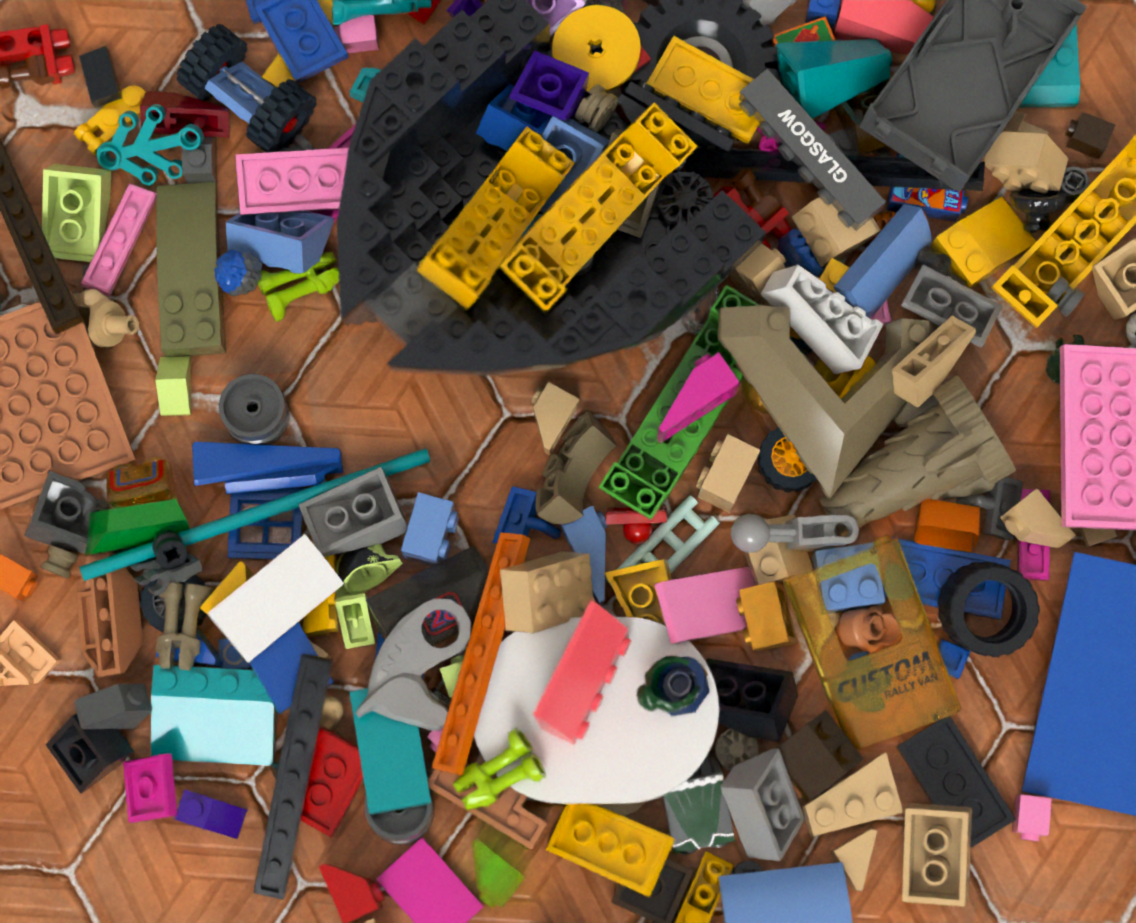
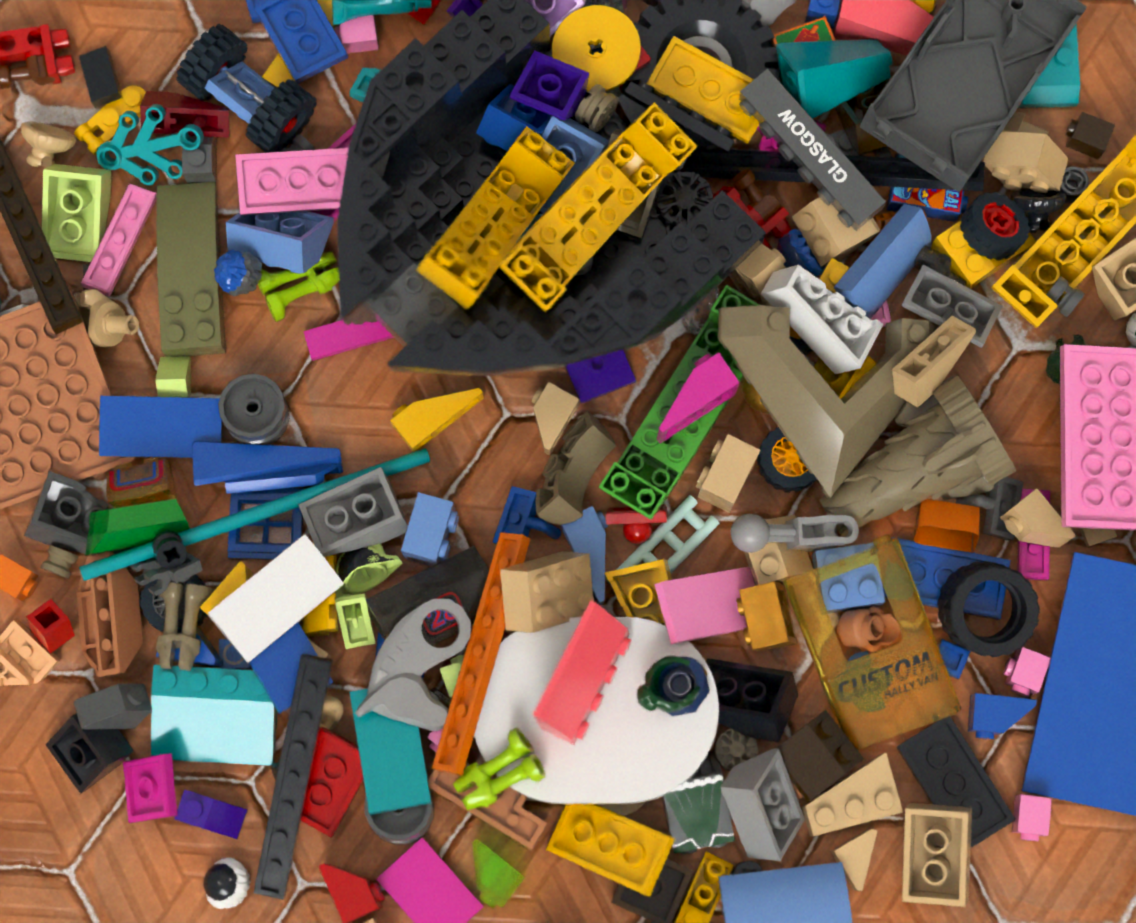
none -> tan hair [21,121,76,168]
none -> red brick [26,599,75,654]
none -> blue tile [99,395,222,458]
none -> hair [203,857,251,909]
none -> dark pink tile [303,320,394,361]
none -> yellow slope [390,388,484,452]
none -> dark purple plate [566,350,636,404]
none -> black wheel [960,192,1030,260]
none -> blue slope [967,693,1037,740]
none -> bright pink brick [1003,647,1050,697]

